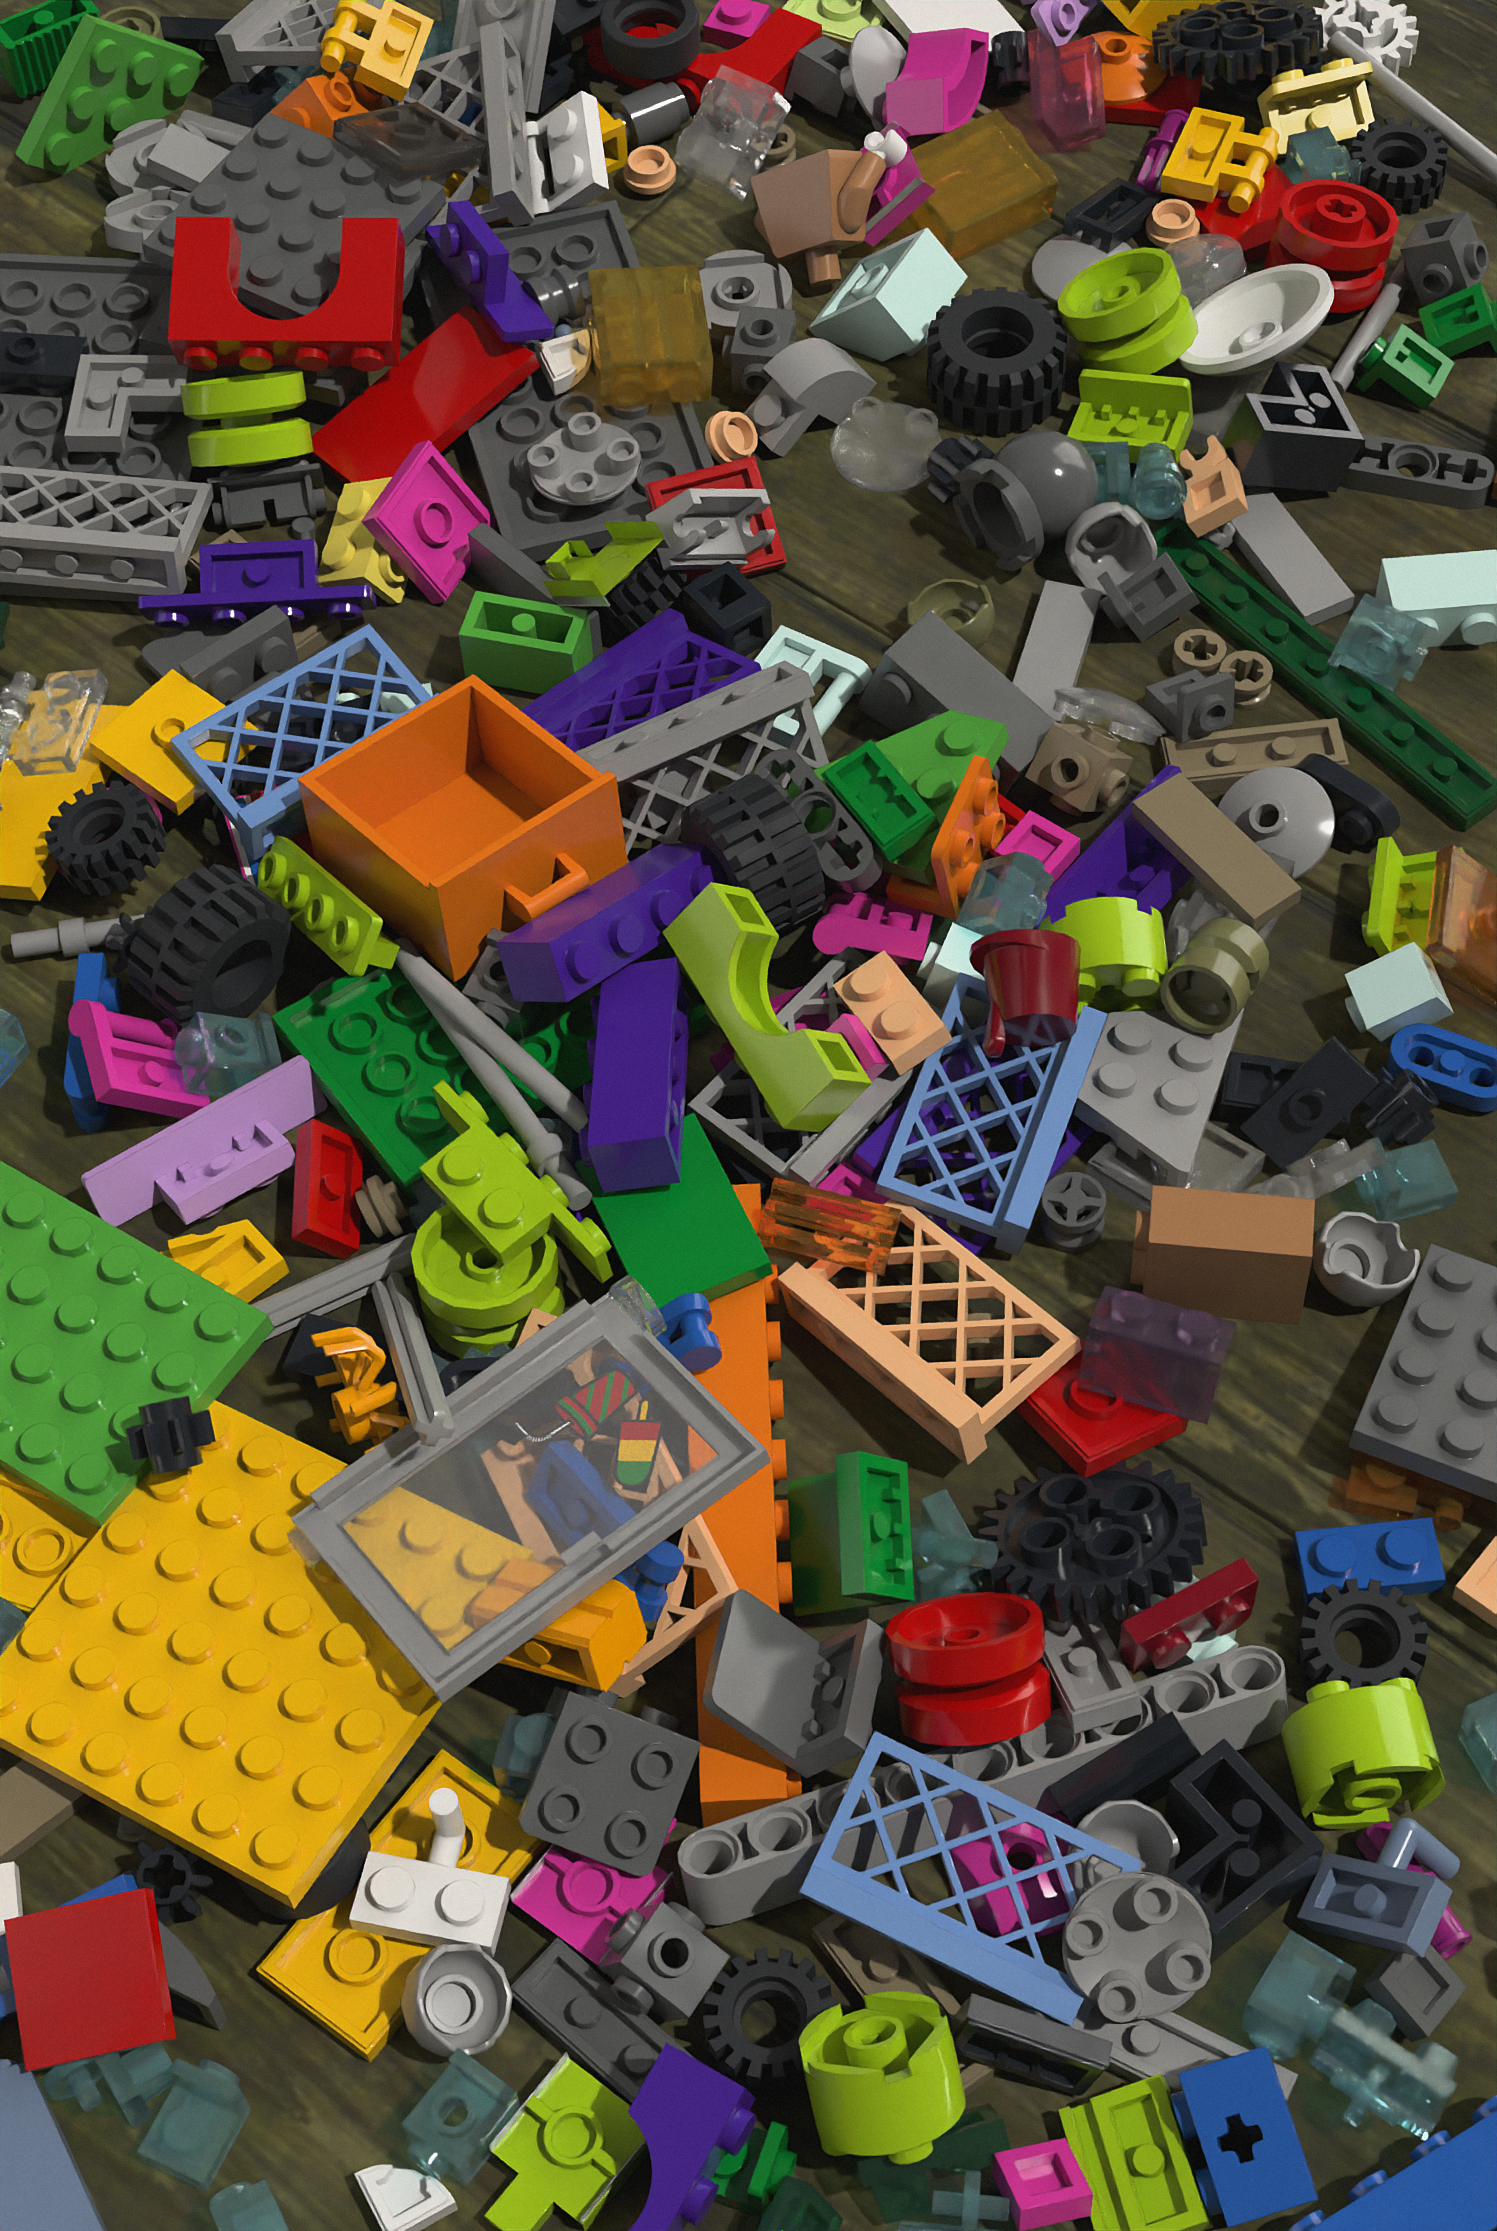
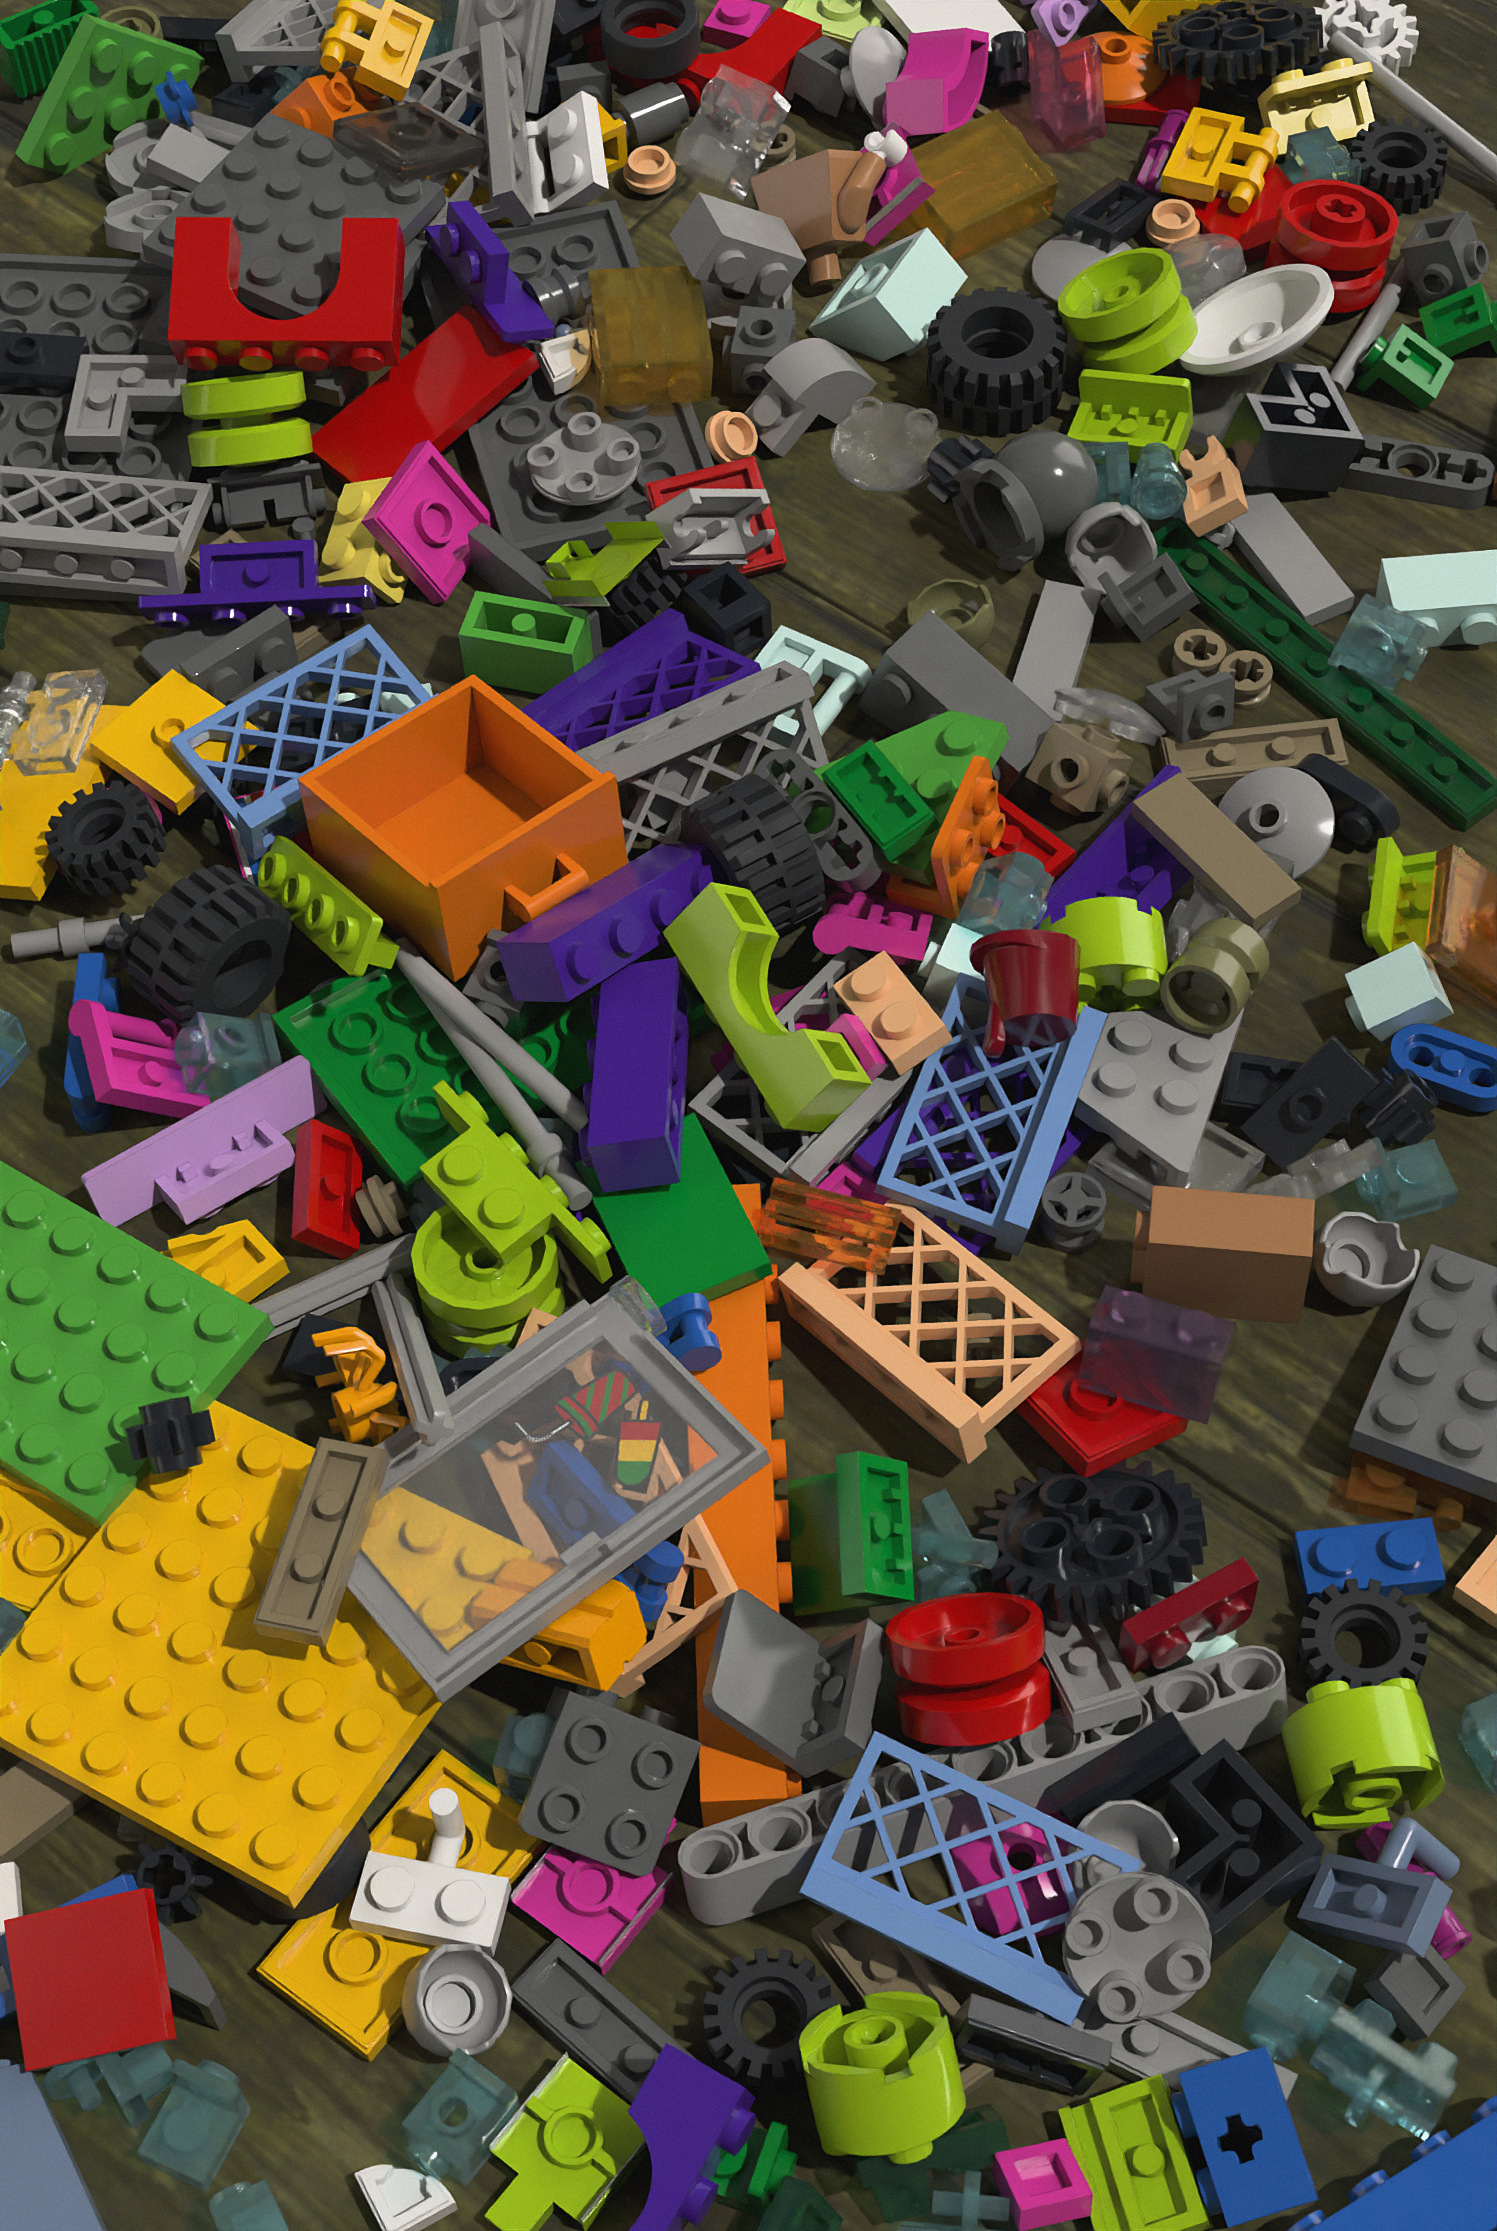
dark grey brick [598,1901,730,2022] -> none
dark pink plate [994,810,1080,894] -> none
none -> blue plate [154,70,199,127]
none -> dark tan tile [253,1437,390,1648]
none -> dark grey plate [556,60,613,114]
none -> light grey brick [670,192,807,302]

